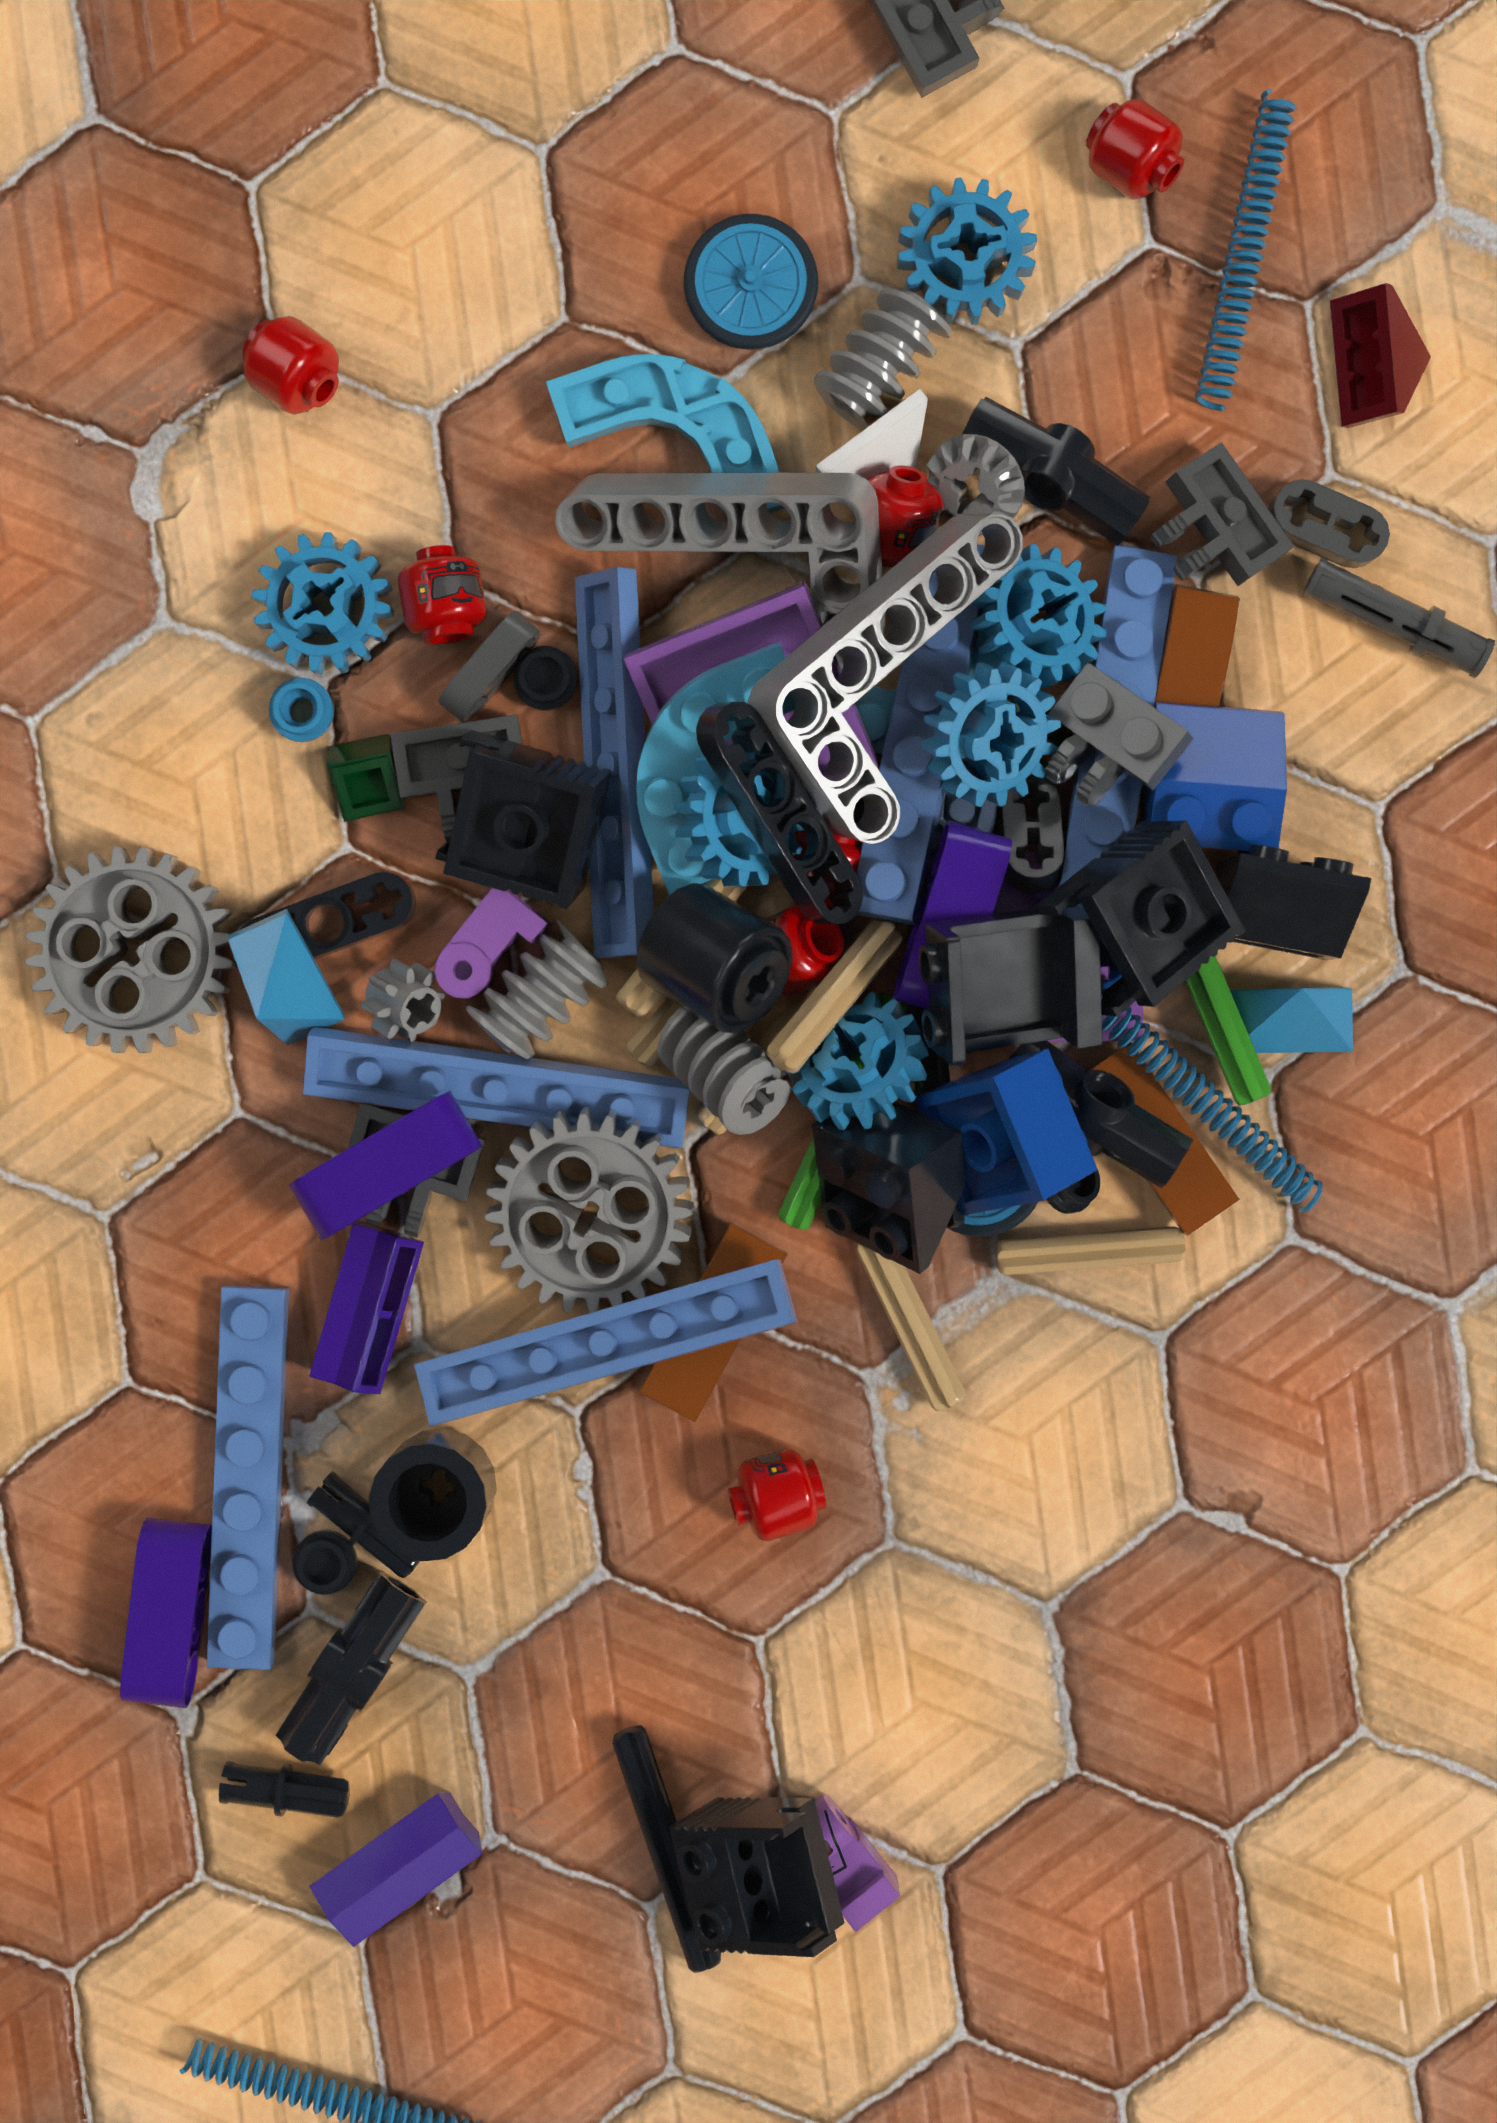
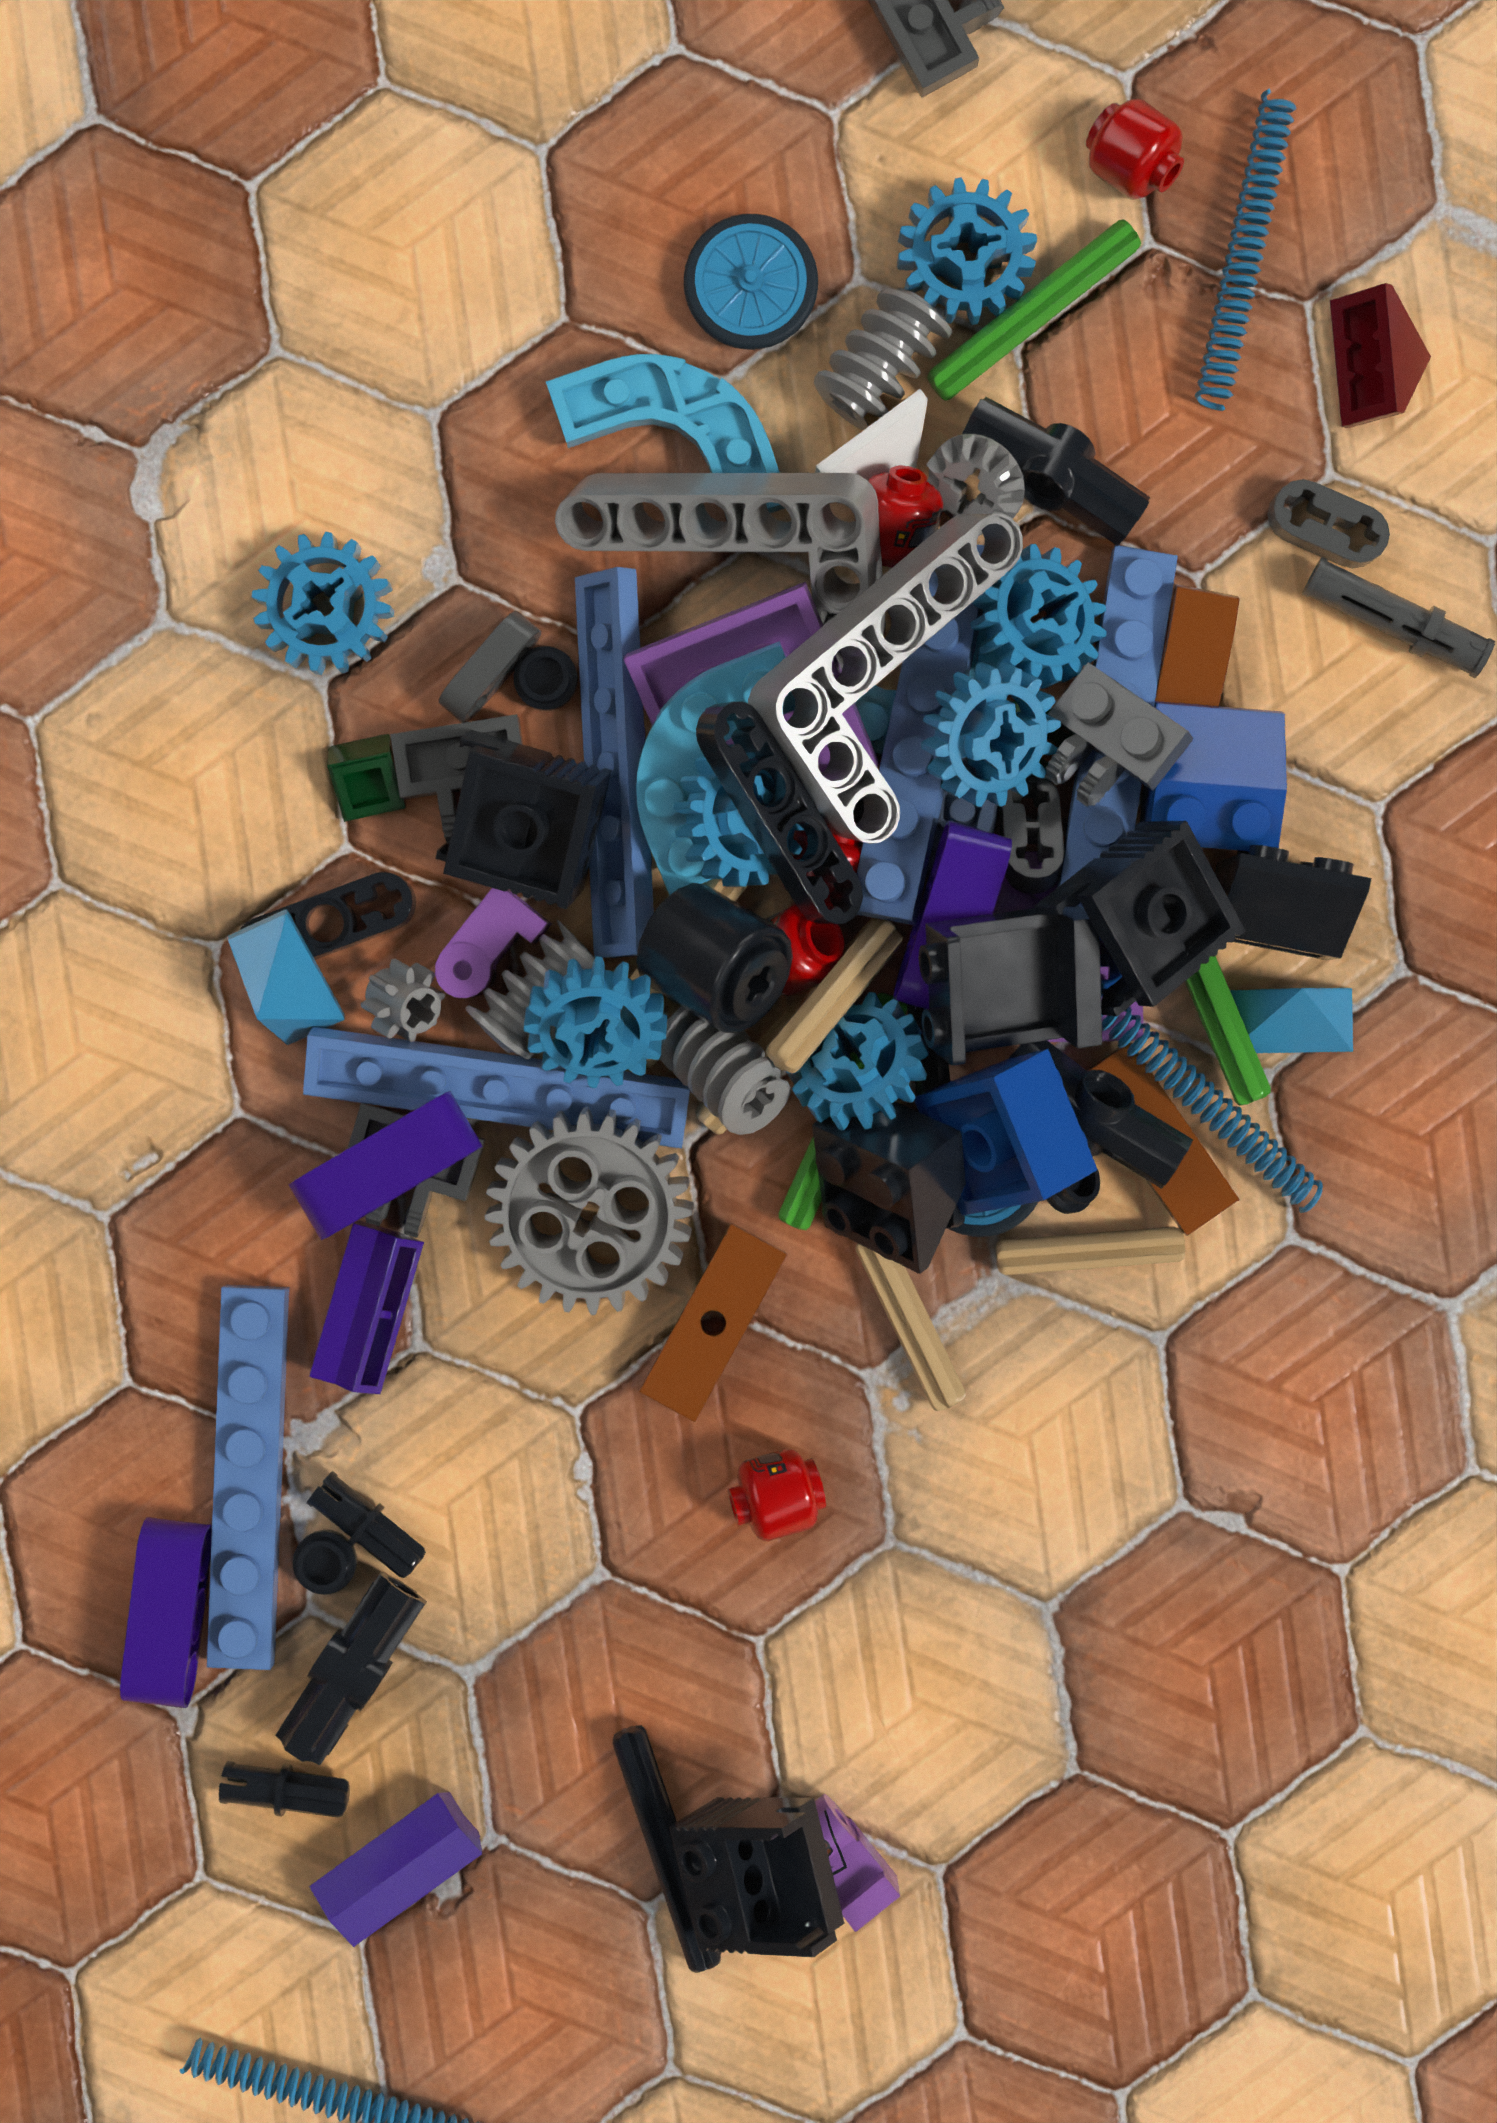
light grey gear [25,846,238,1053] -> none
red head [242,316,339,415] -> none
dark azure plate [269,678,334,742] -> none
black piece [369,1428,497,1561] -> none
red head [397,545,487,645] -> none
medium blue plate [414,1259,798,1426] -> none
dark grey hinge [1150,442,1294,586] -> none
none -> dark azure gear [524,956,667,1088]
none -> bright green axle [927,219,1141,401]

